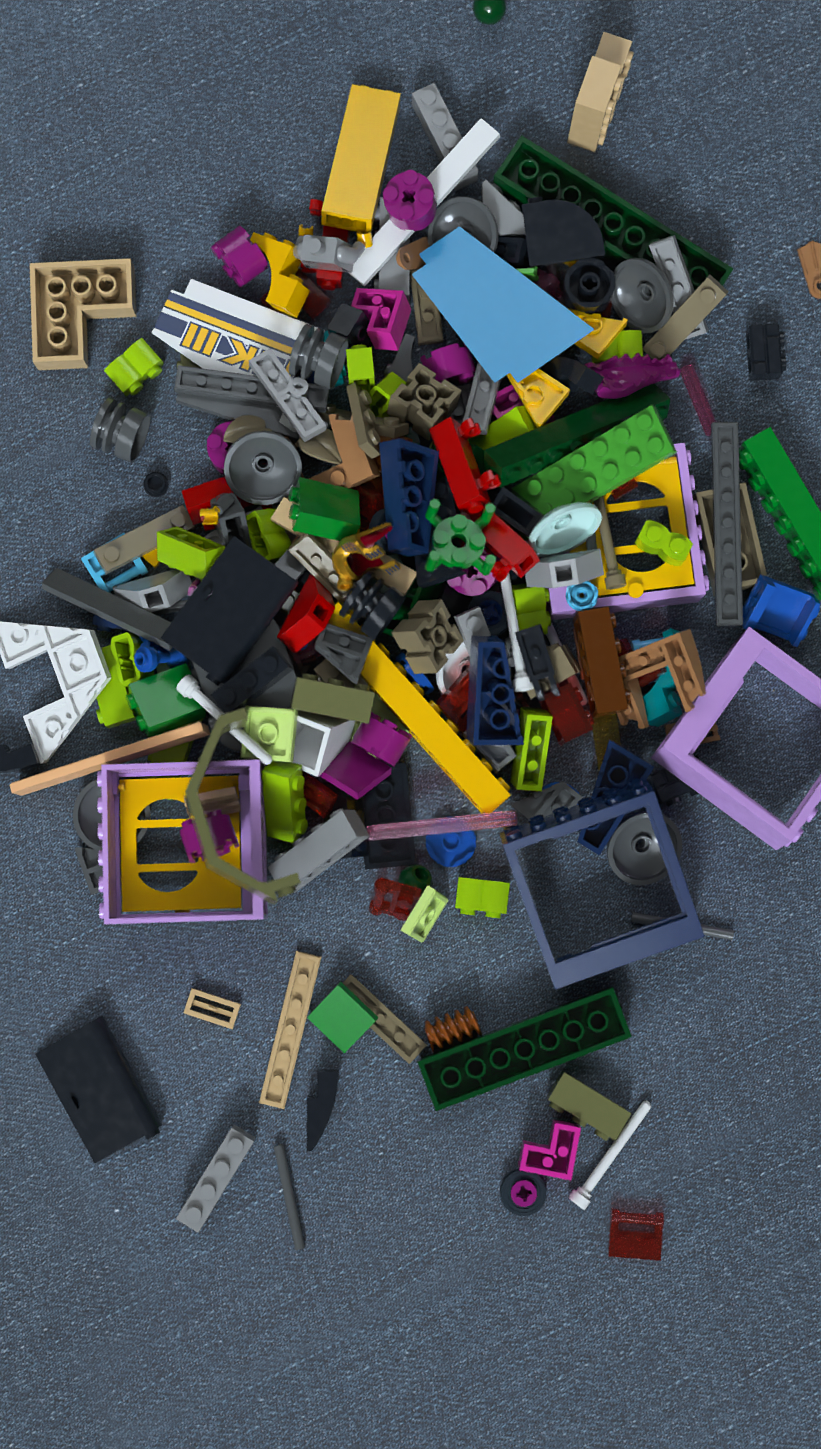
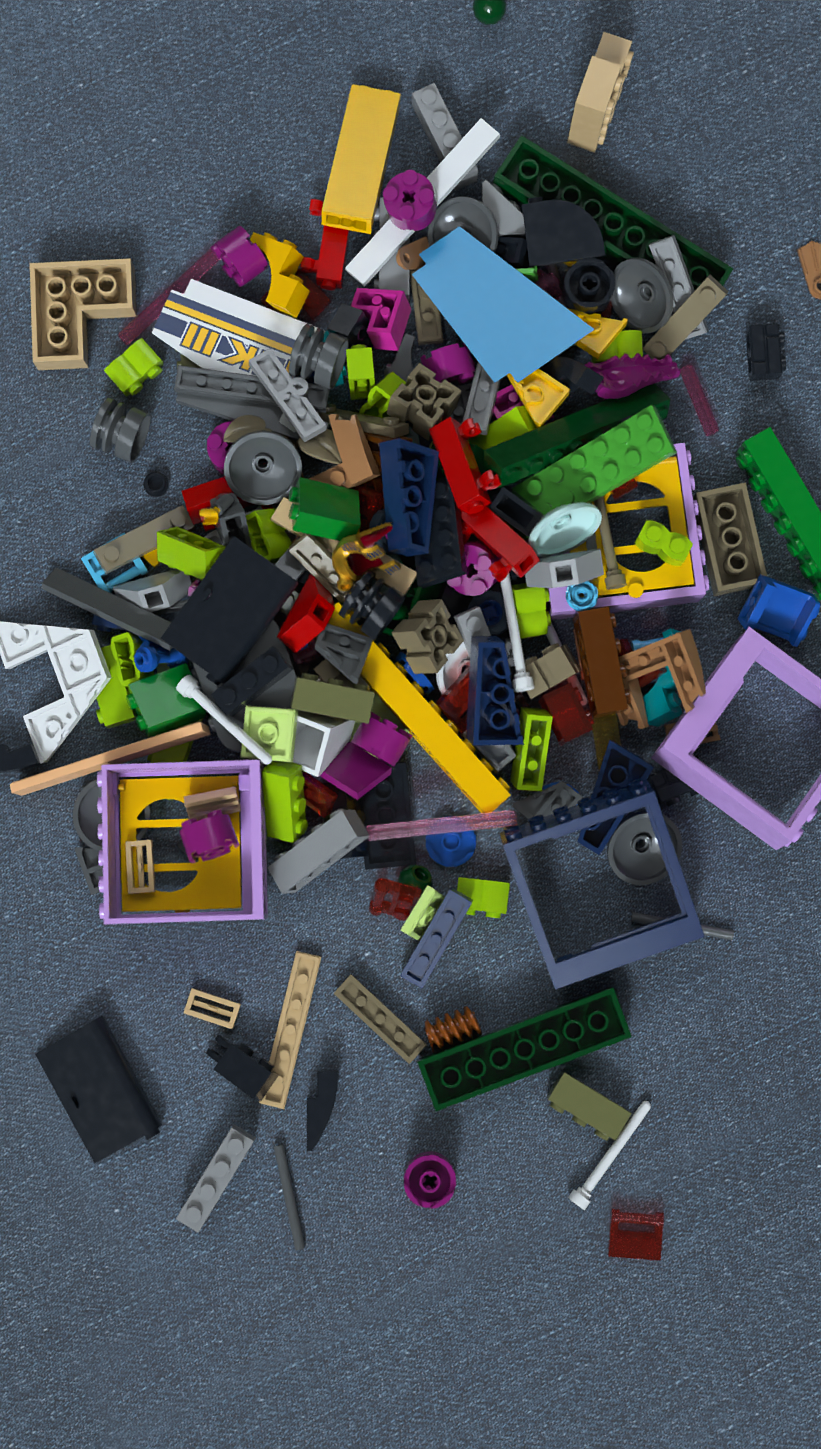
olive panel [184,708,301,905] -> none
light grey torso [293,224,373,273] -> none
green tile [307,982,379,1053] -> none
dark tan plate [346,382,380,459] -> none
green plate [425,499,496,576] -> none
black wheel [500,1168,547,1216] -> none
black hinge [515,624,561,701] -> none
dark pink brick [518,1120,581,1180] -> none
dark grey tile [711,422,743,626] -> none
none -> clear pink axle [118,236,224,345]
none -> tan tile [125,840,156,894]
none -> black hinge [206,1034,279,1101]
none -> dark blue plate [400,887,473,989]
none -> magenta brick [404,1151,456,1208]

